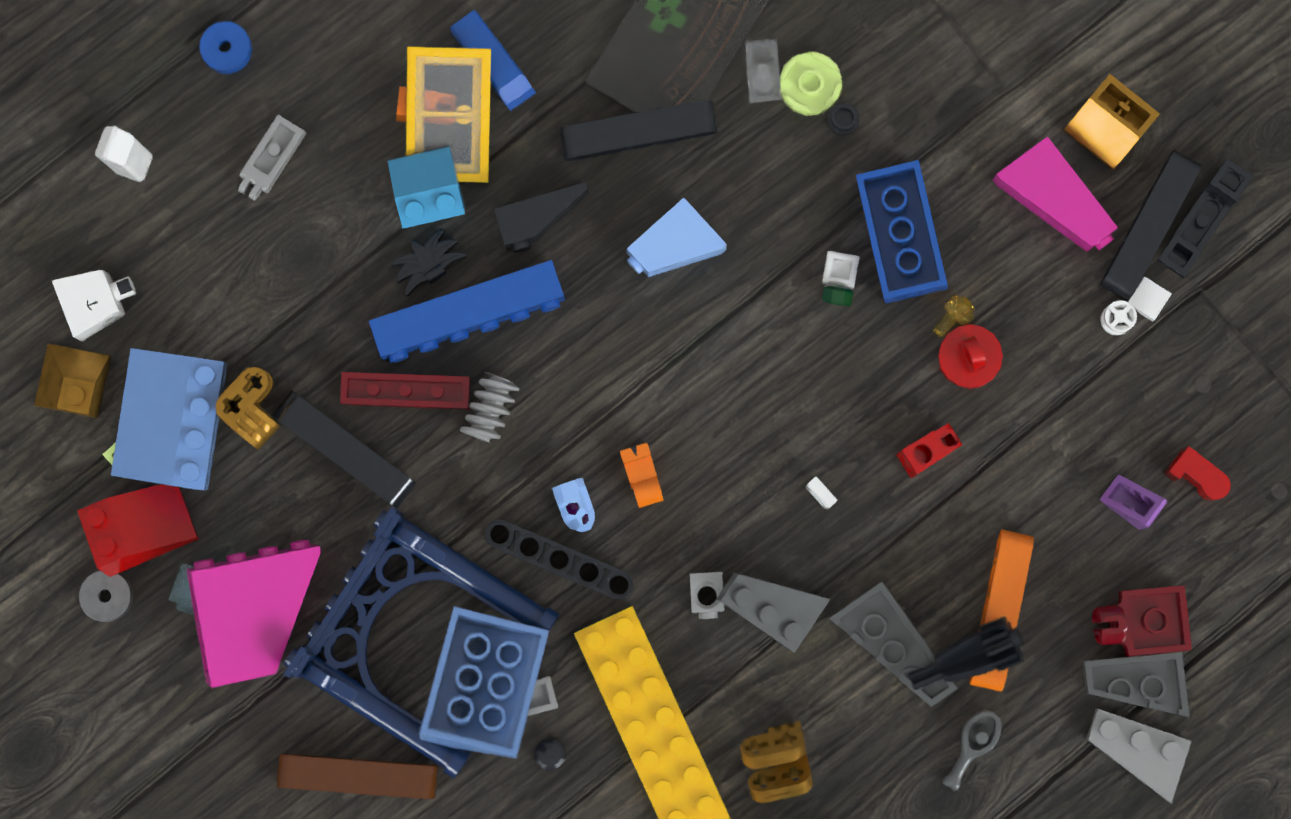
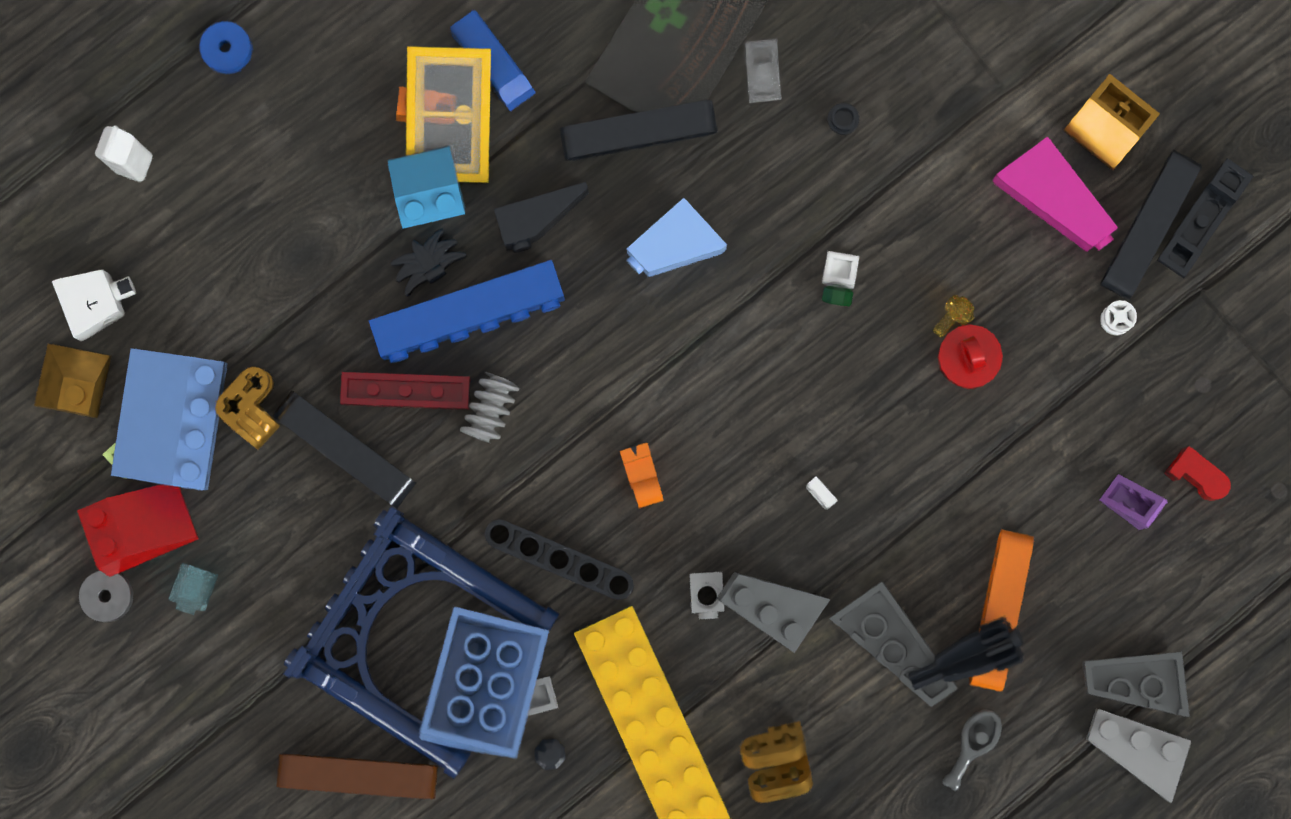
dark pink slope [186,539,321,688] -> none
light grey hinge [238,115,306,201] -> none
light blue rock [552,478,595,532] -> none
yellowish green tile [779,52,842,115] -> none
blue brick [856,160,948,304] -> none
red leg [896,423,963,479] -> none
dark red plate [1092,585,1192,656] -> none
white tile [1127,277,1171,322] -> none

